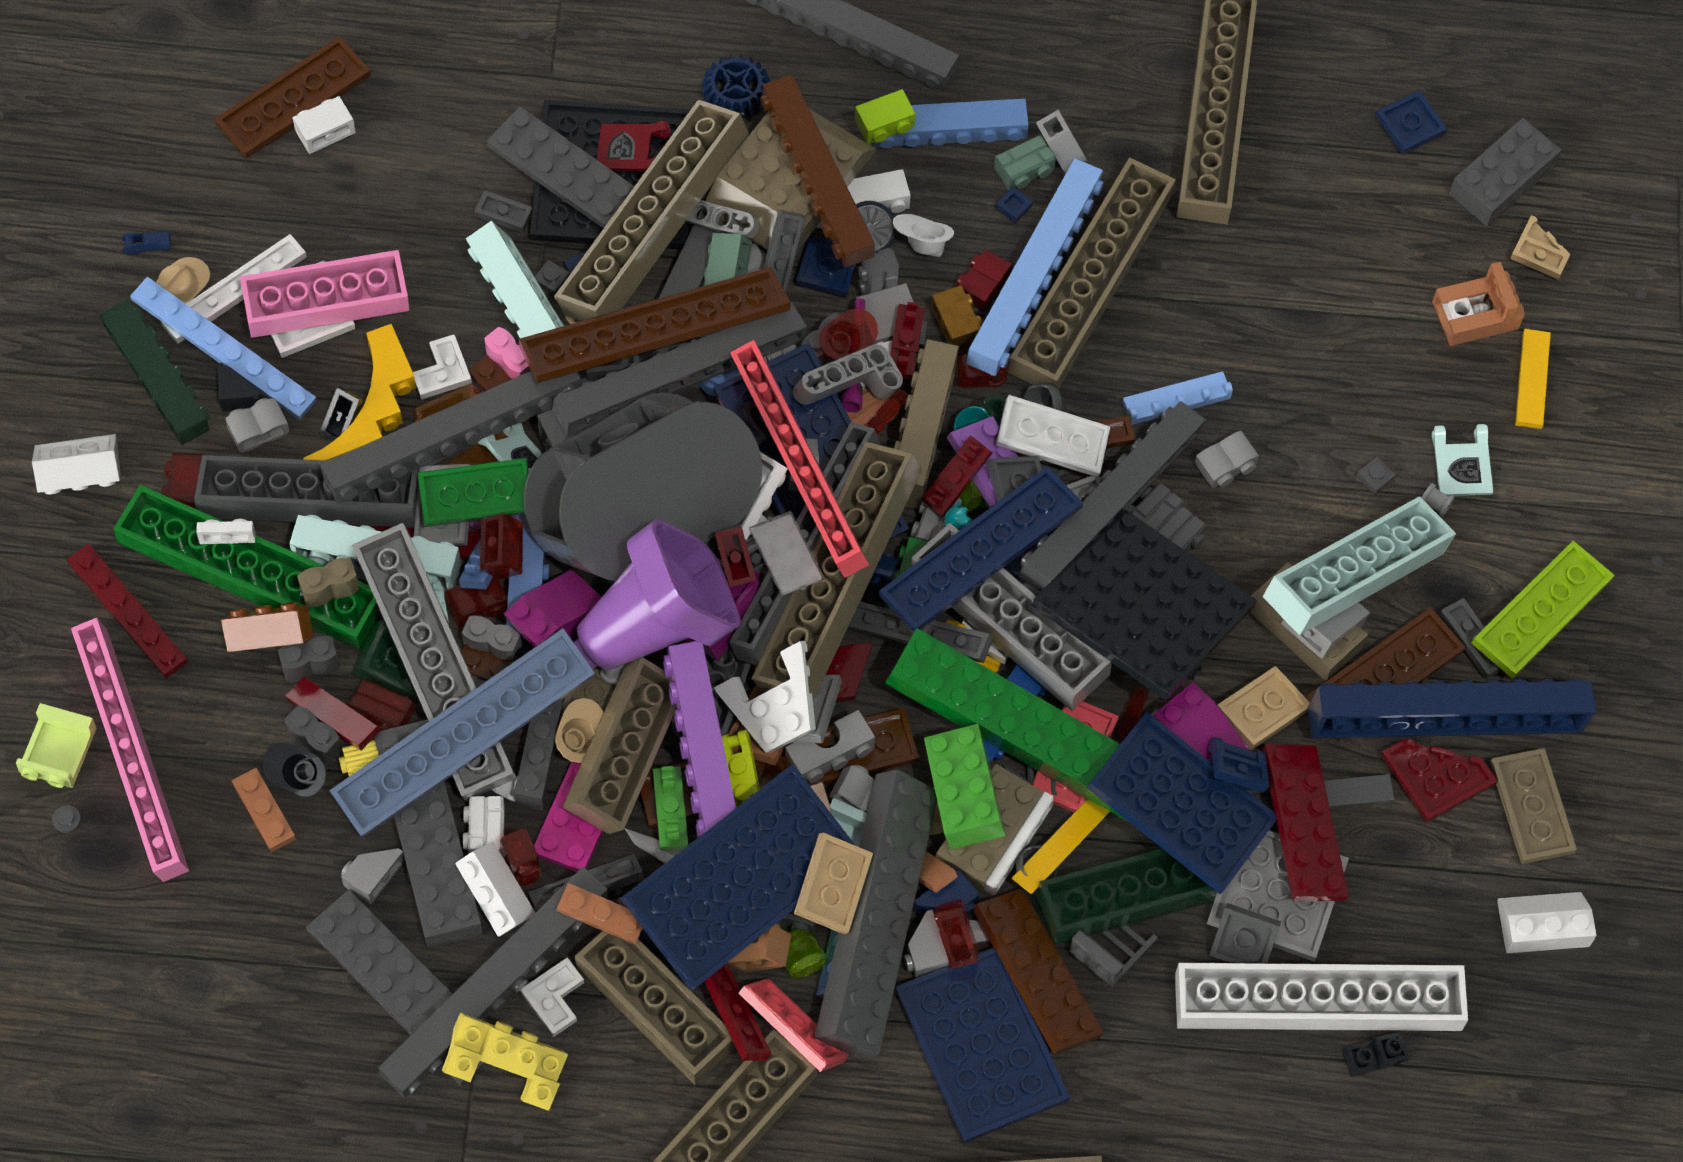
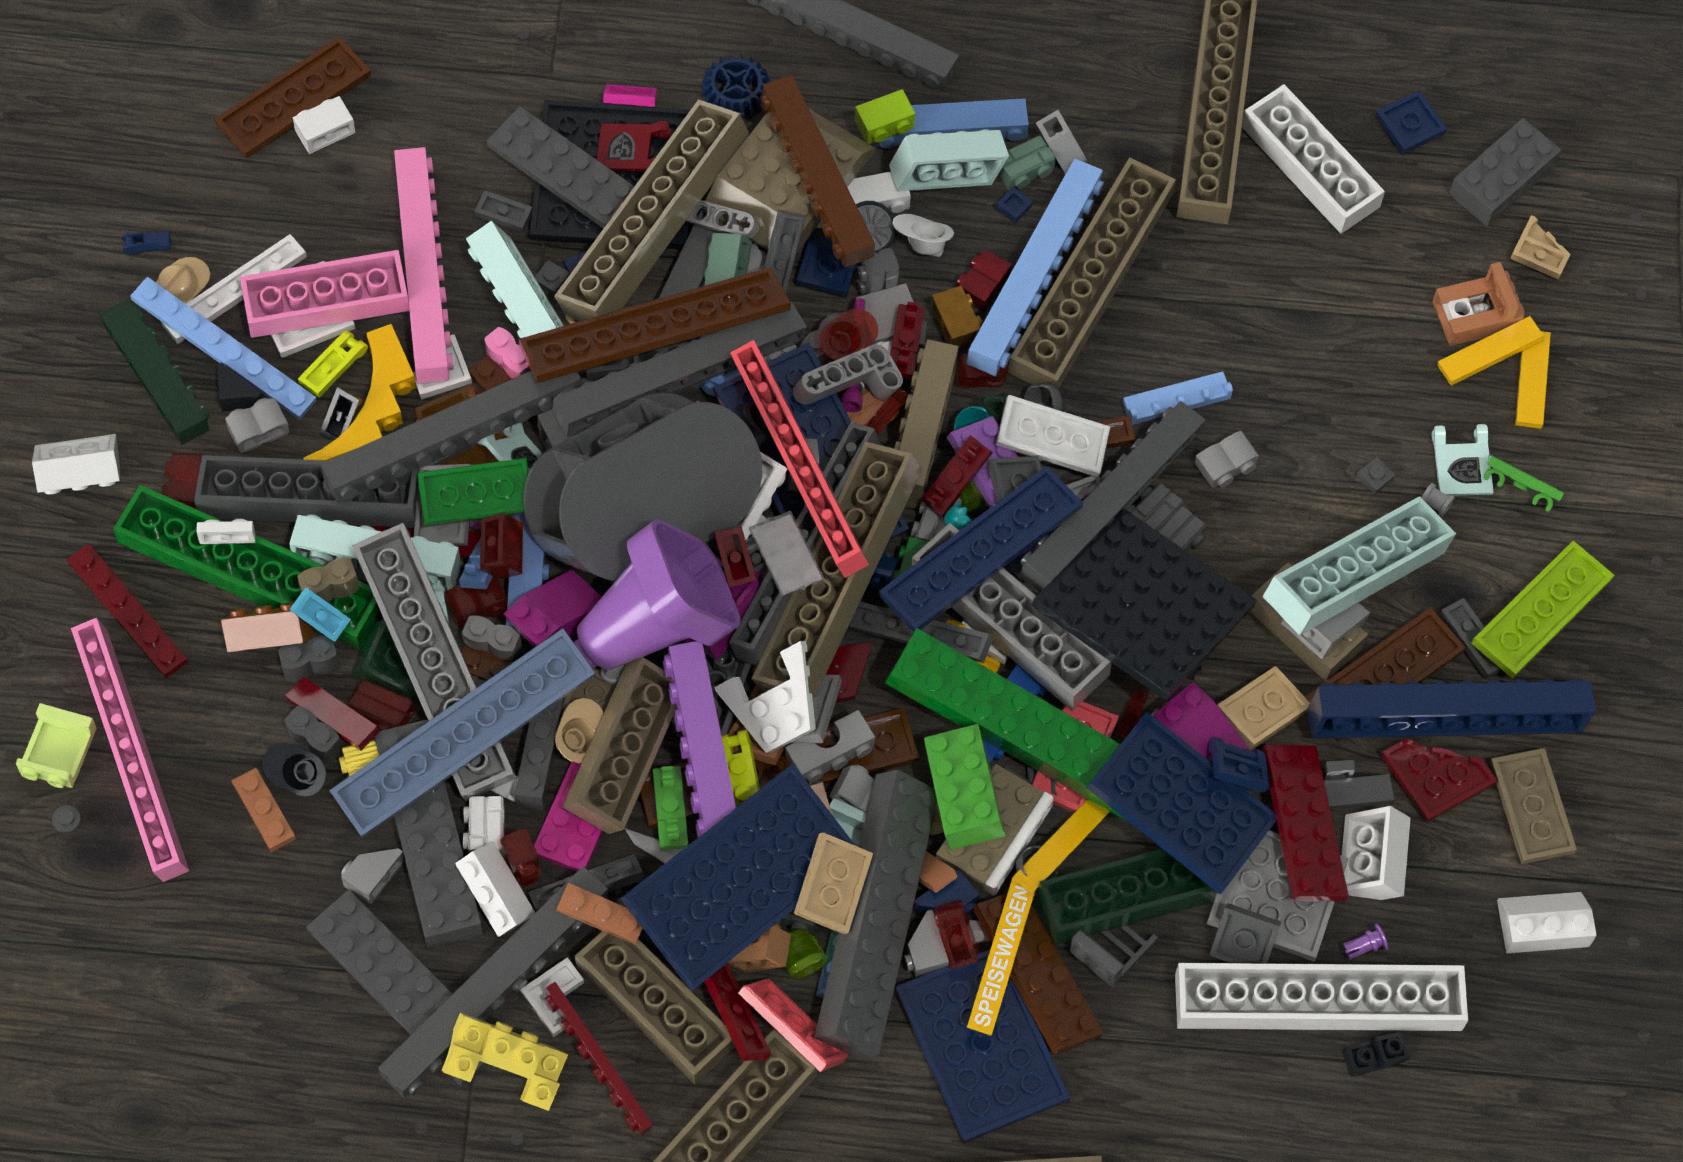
none -> medium azure plate [290,587,351,642]
none -> neon yellow plate [298,330,368,398]
none -> bright pink brick [394,147,454,384]
none -> dark red plate [544,982,652,1136]
none -> dark pink plate [603,84,657,107]
none -> light aqua brick [889,129,1009,191]
none -> yellow sticker [967,879,1035,1036]
none -> white brick [1242,84,1385,234]
none -> dark grey tile [1322,760,1355,780]
none -> white slope [1342,806,1411,900]
none -> medium lavender pin [1342,924,1388,960]
none -> yellow tile [1438,316,1544,386]
none -> bright green plate [1484,455,1564,512]

